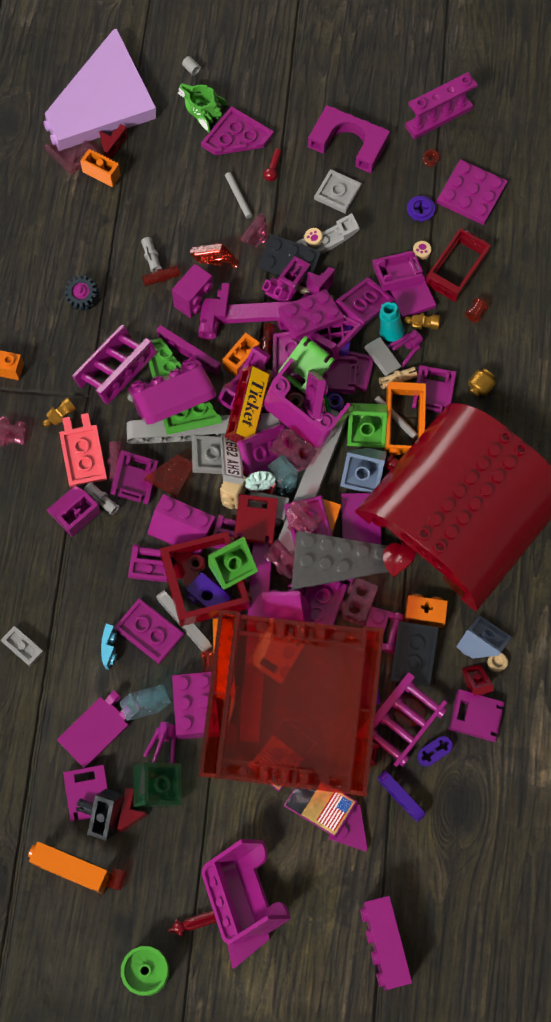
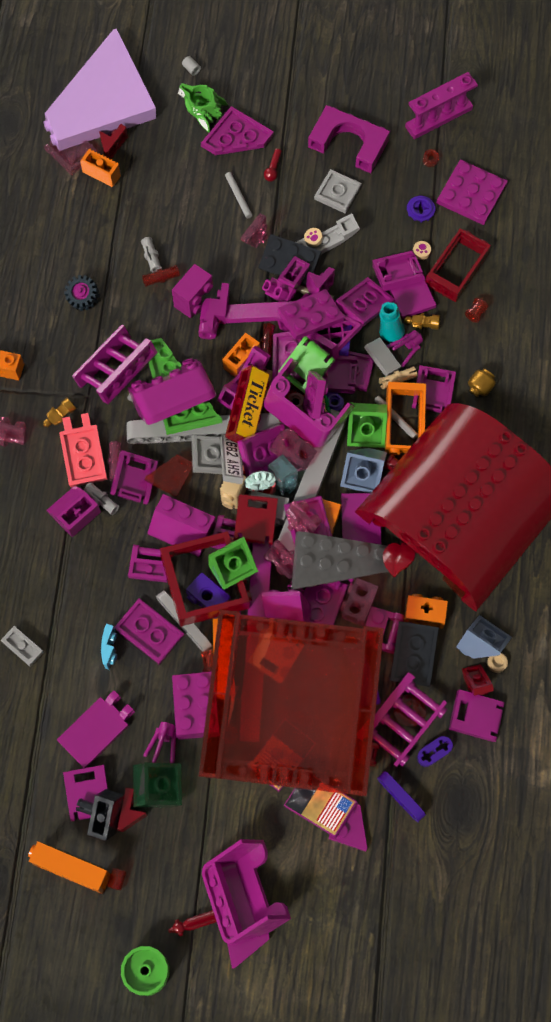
clear light blue brick [120,685,171,721] -> none
magenta tile [157,325,221,375] -> none
dark red plate [173,552,206,586] -> none
clear red wing [190,243,238,267] -> none
magenta brick [360,896,412,991] -> none

